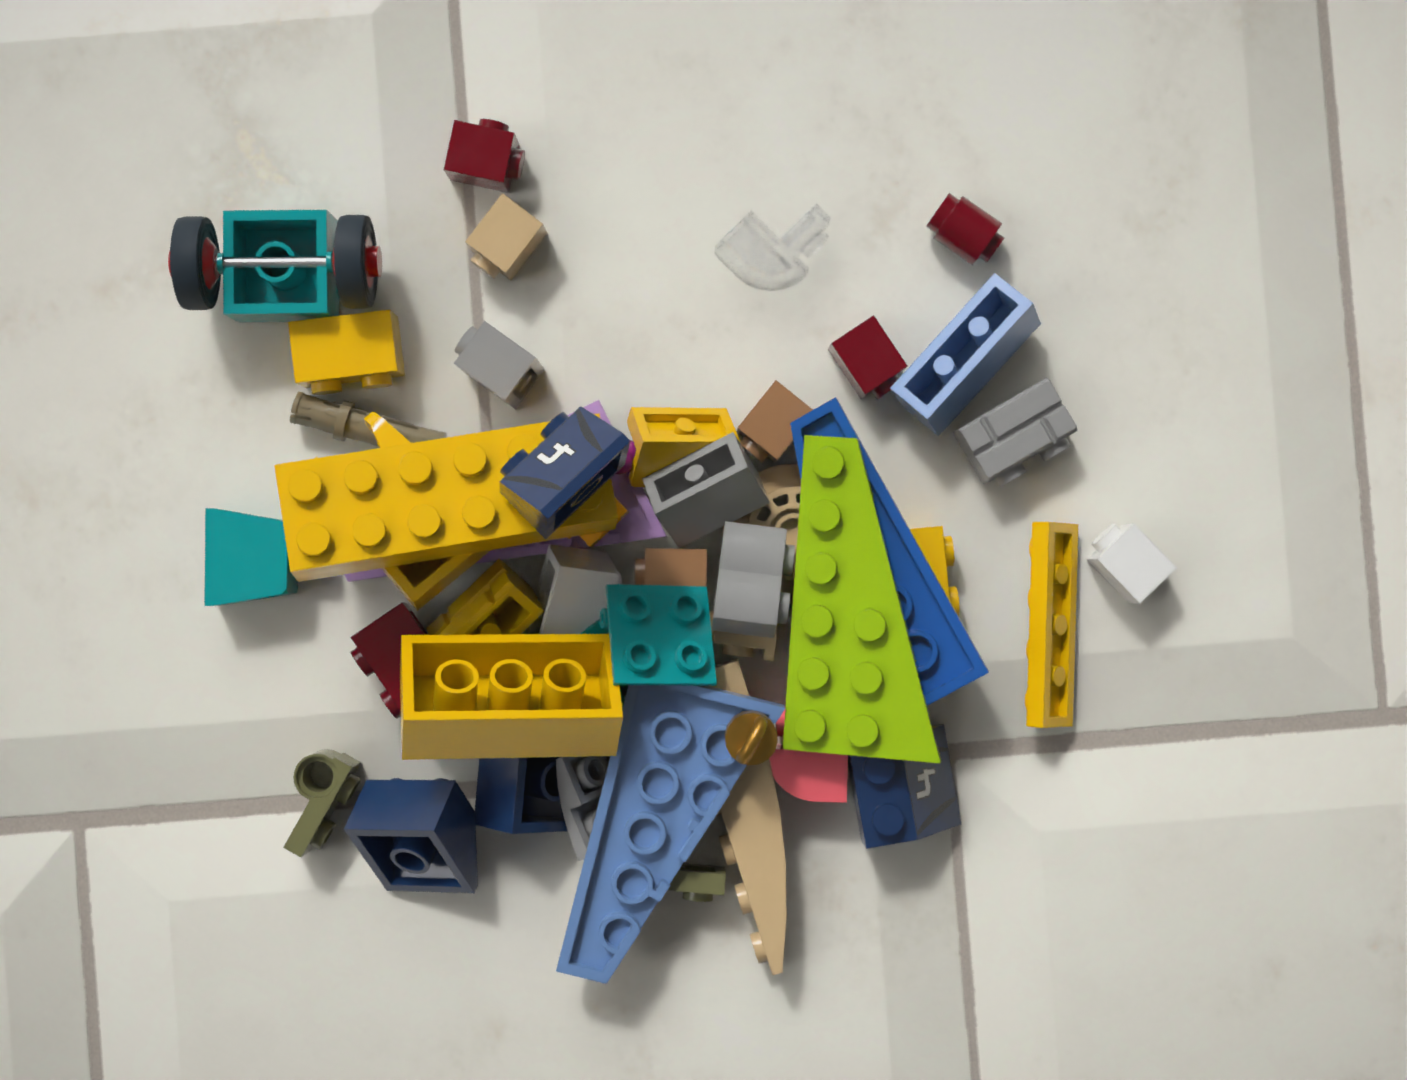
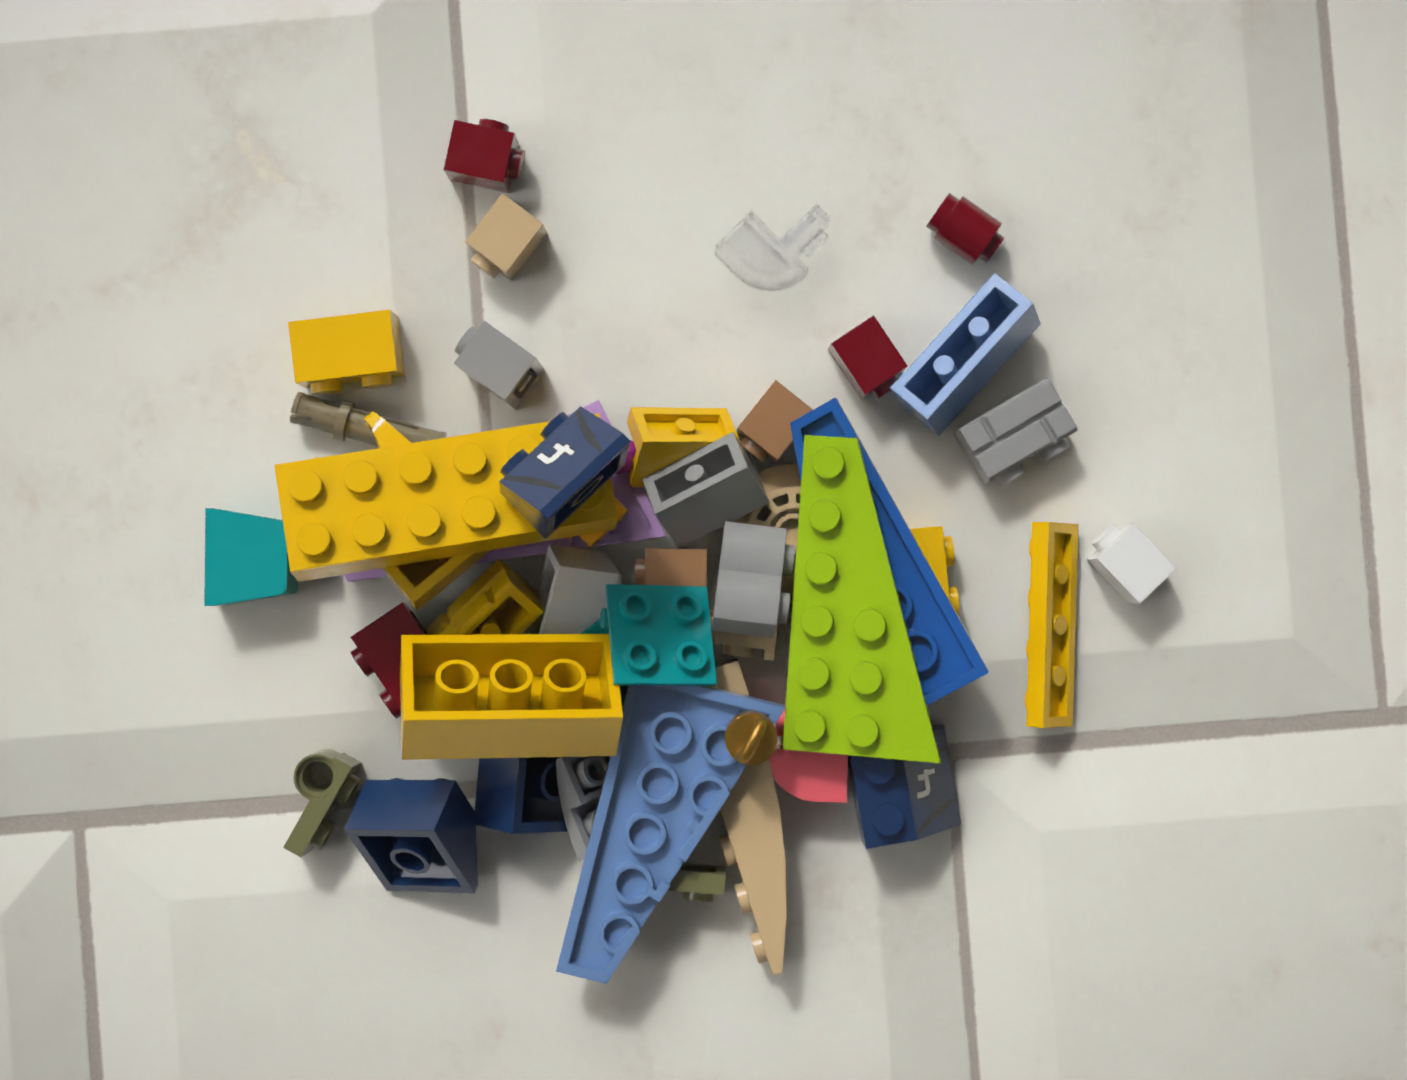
brick [168,210,382,323] -> none

